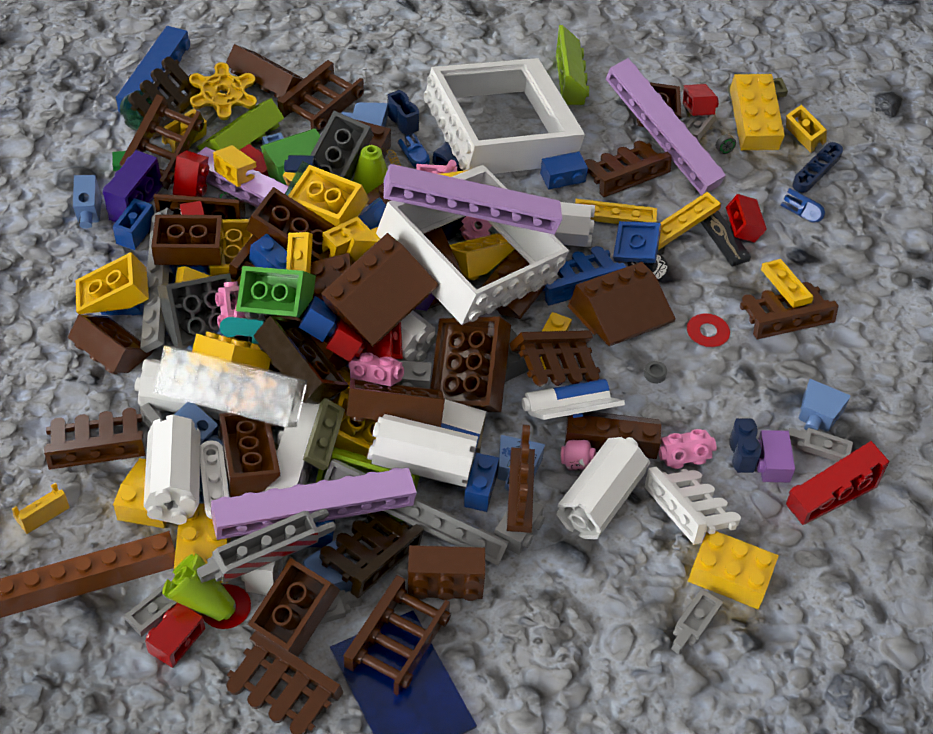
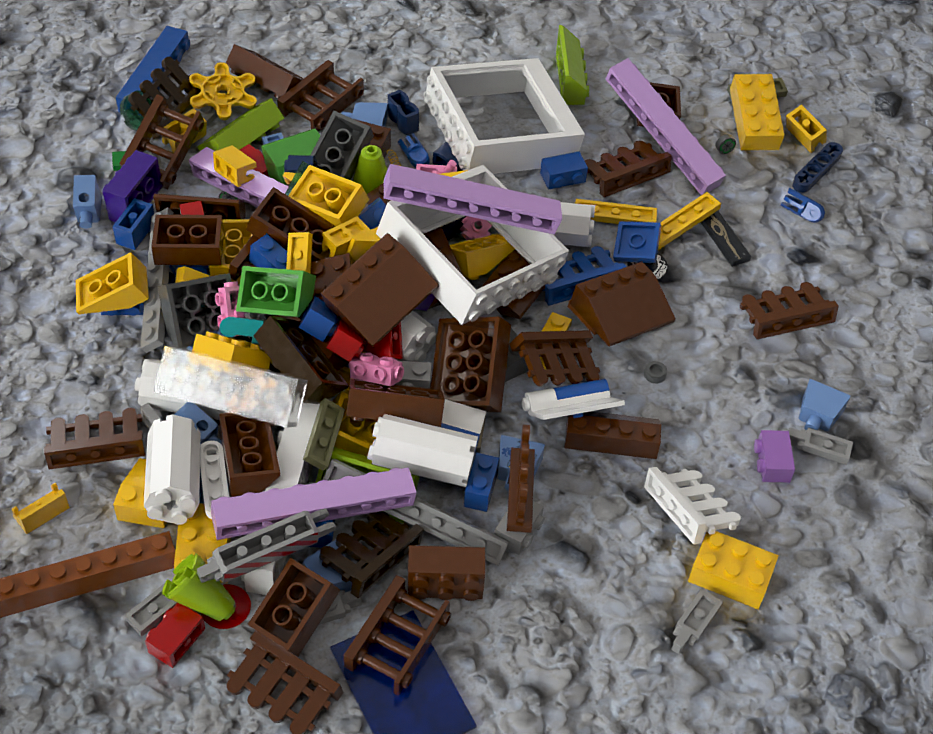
reddish brown slope [67,314,154,374] -> none
red brick [173,150,210,197] -> none
white brick [556,437,650,539] -> none
bright pink head [561,440,596,470] -> none
bright pink brick [658,429,717,469] -> none
red brick [683,84,719,116] -> none
light grey hinge [686,115,716,142] -> none
red piece [687,313,730,347] -> none
red brick [726,194,767,243] -> none
dark blue brick [729,418,761,473] -> none
yellow plate [761,259,813,308] -> none
red wedge [786,441,890,525] -> none

